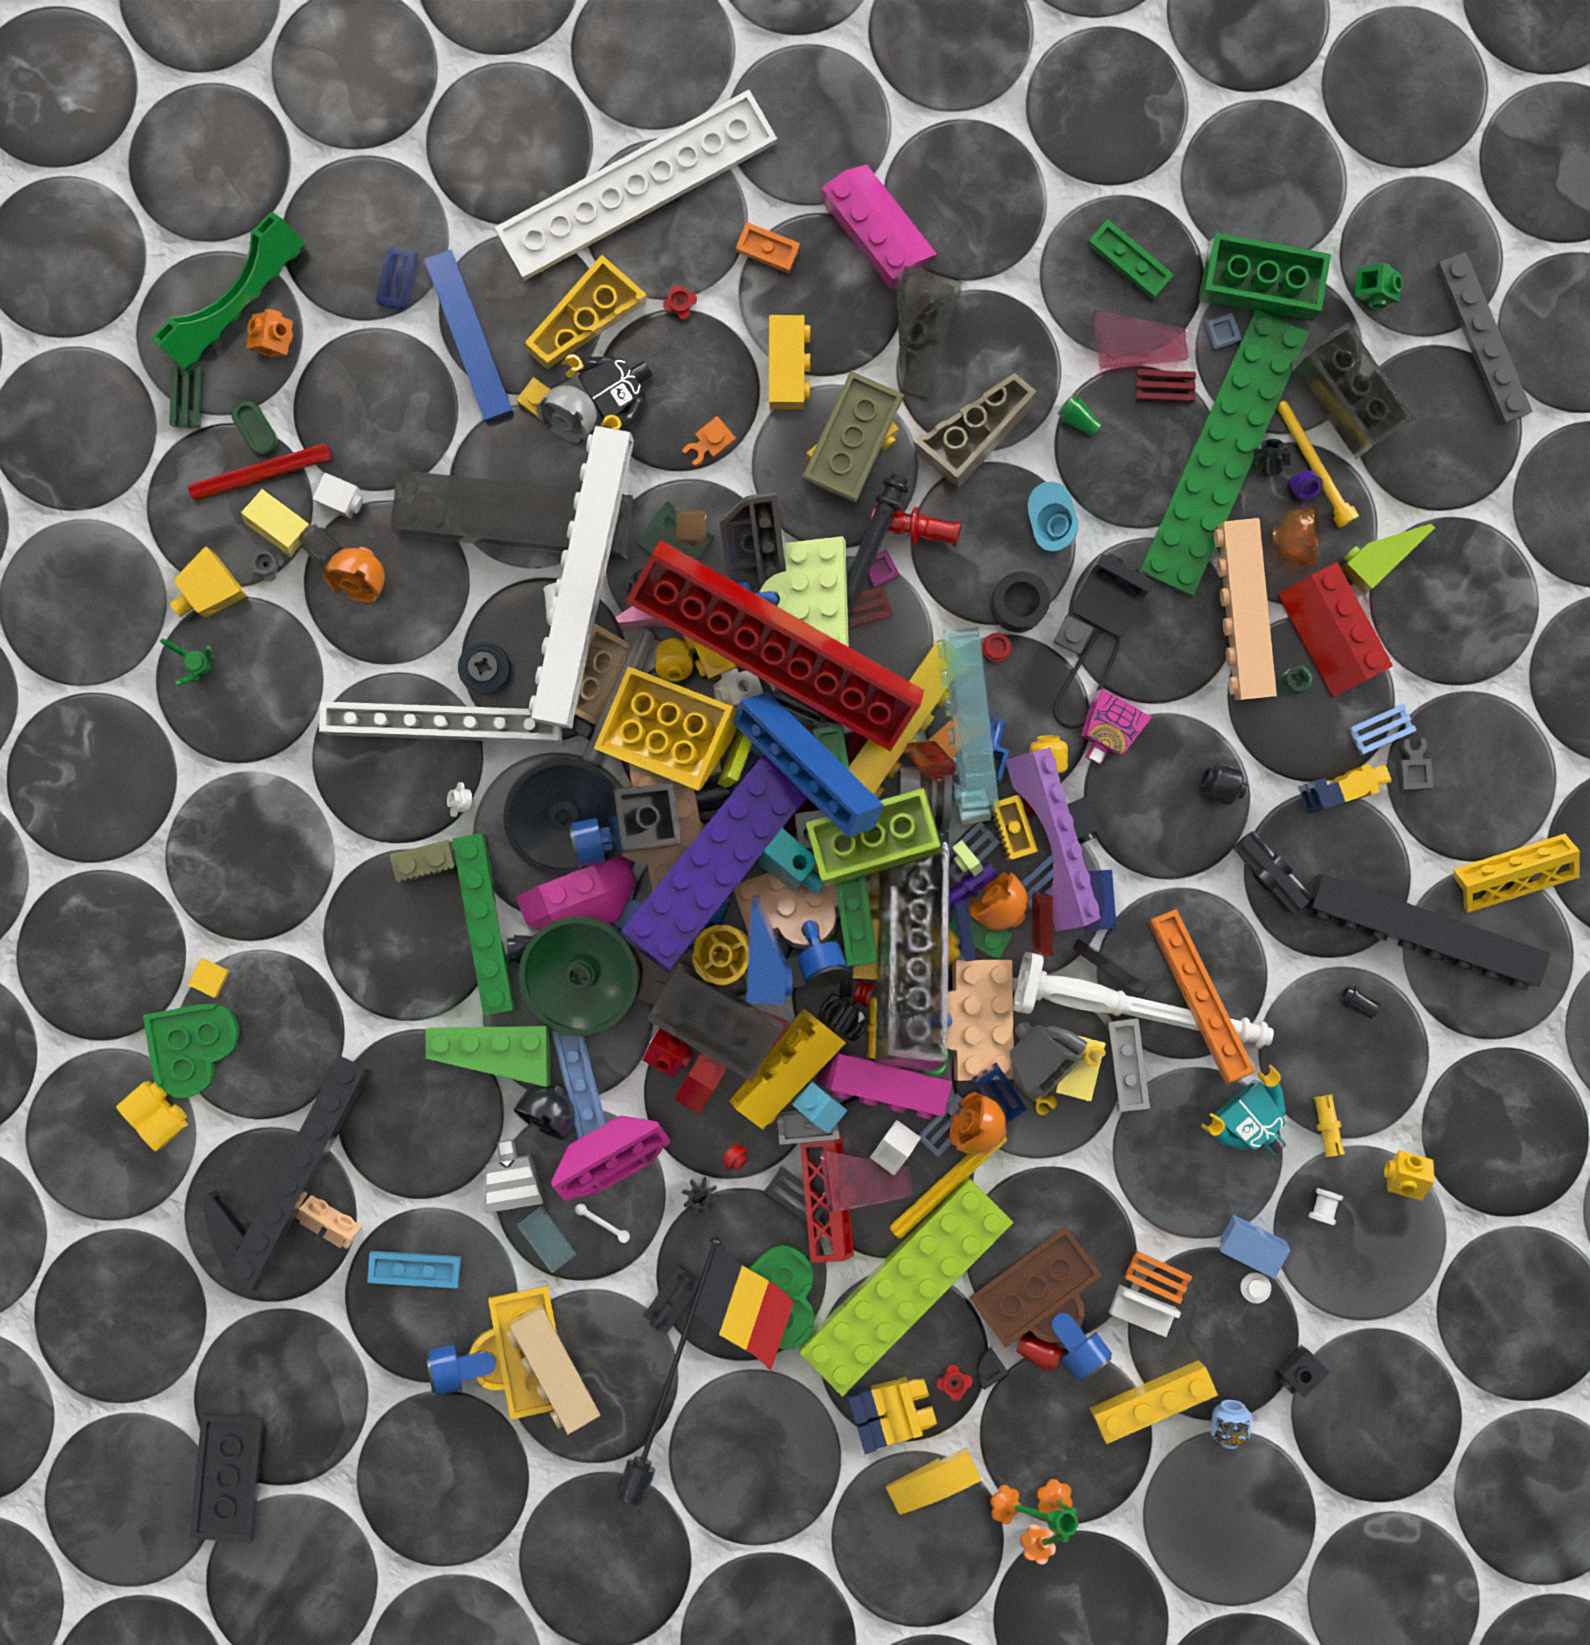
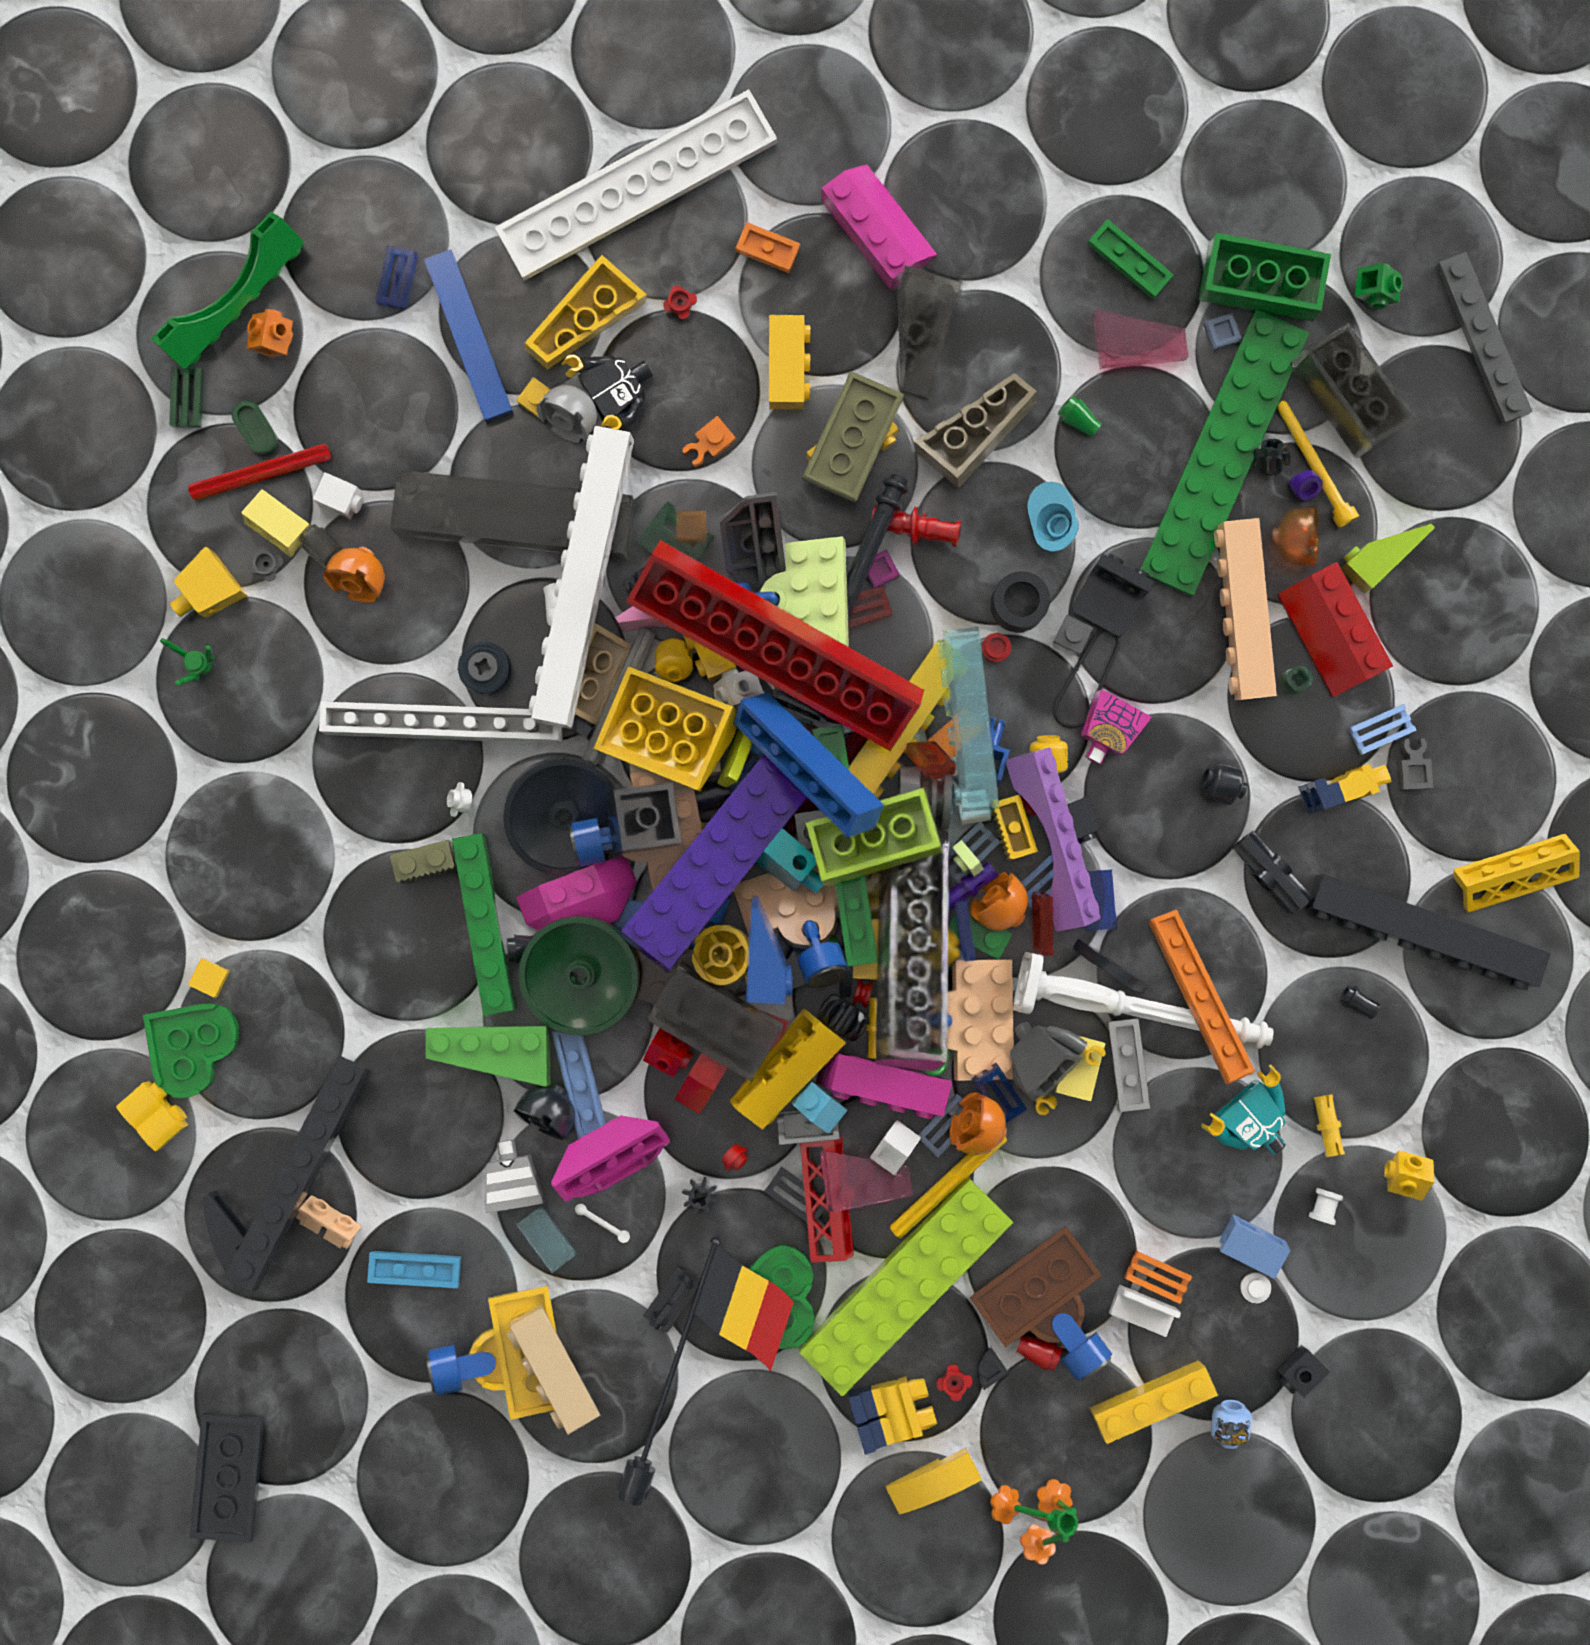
dark red tile [1135,369,1196,403] -> none

